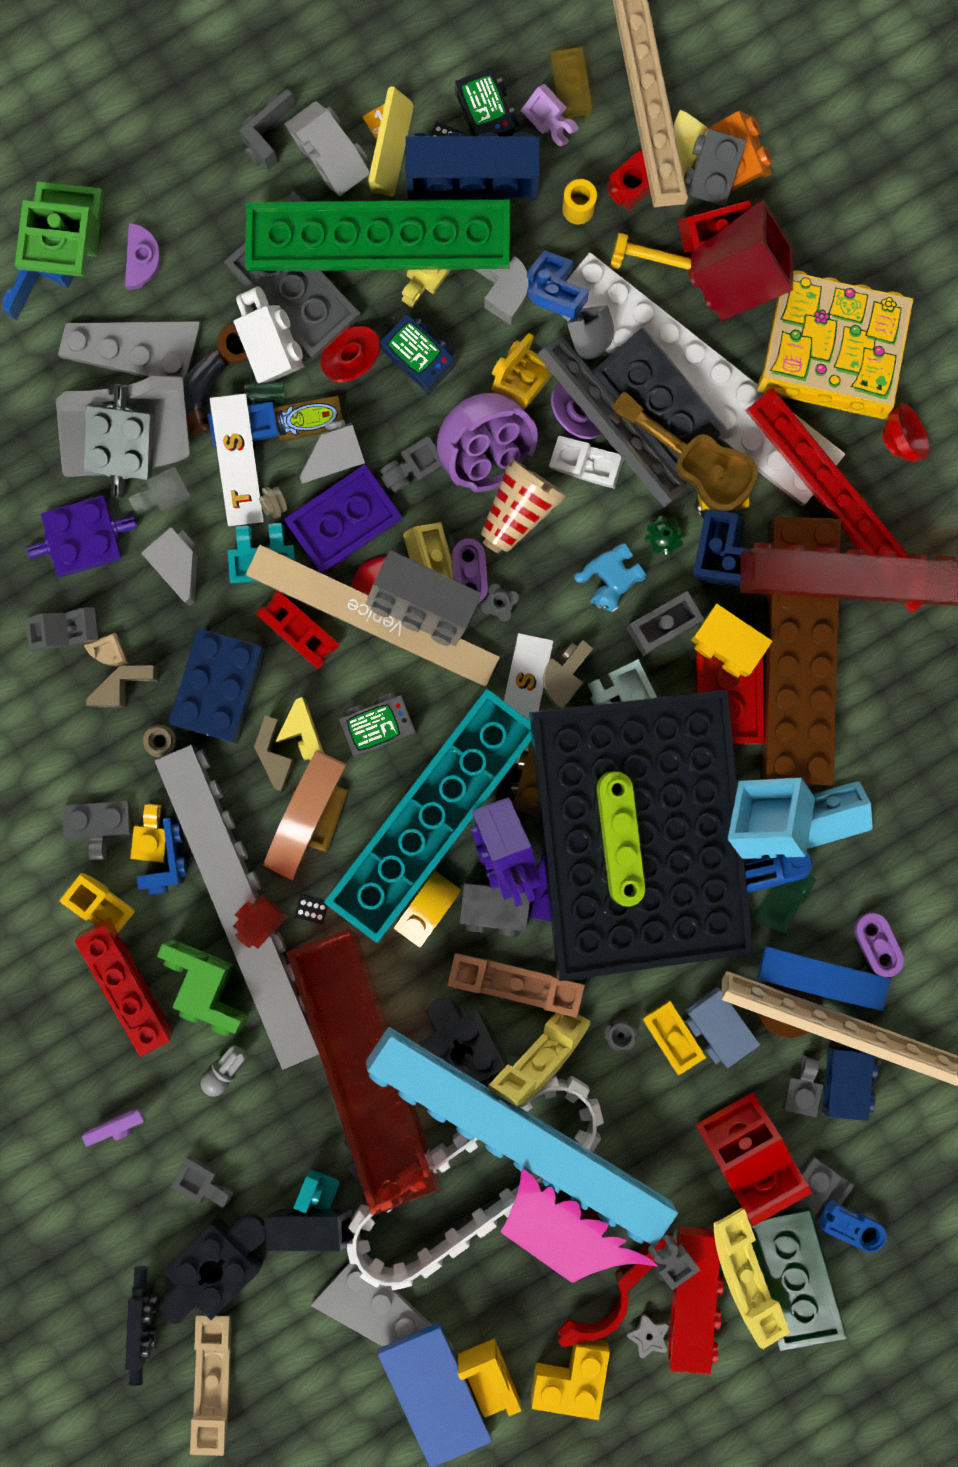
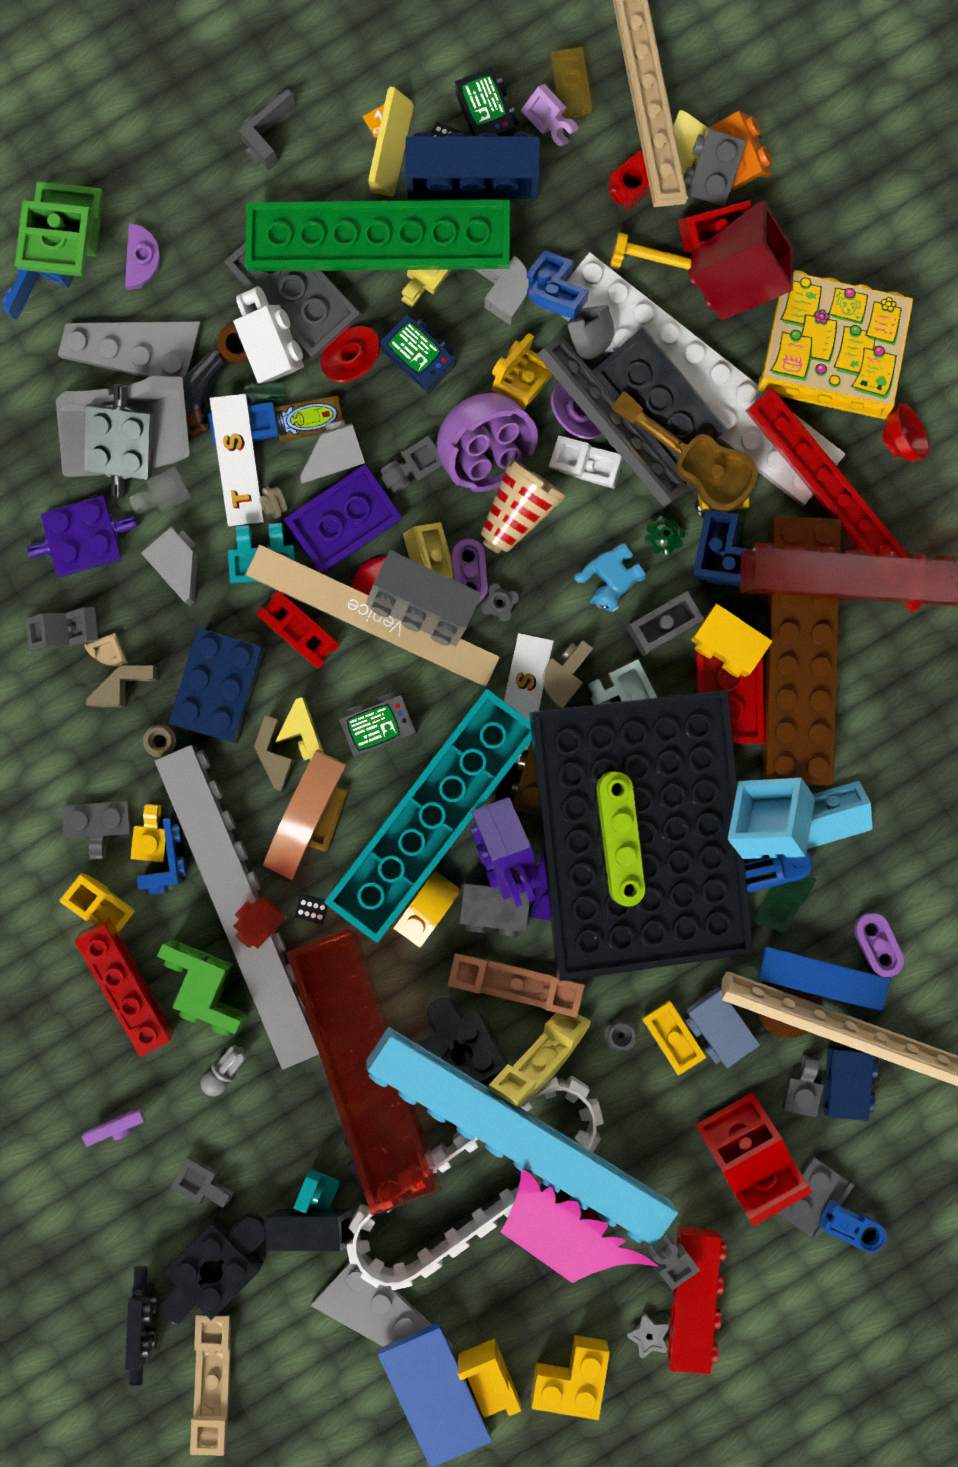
light grey brick [285,101,370,196] -> none
red piece [557,1231,676,1347] -> none
yellow brick [562,179,597,225] -> none
light yellow slope [714,1208,790,1349] -> none
plate [732,1206,847,1351] -> none

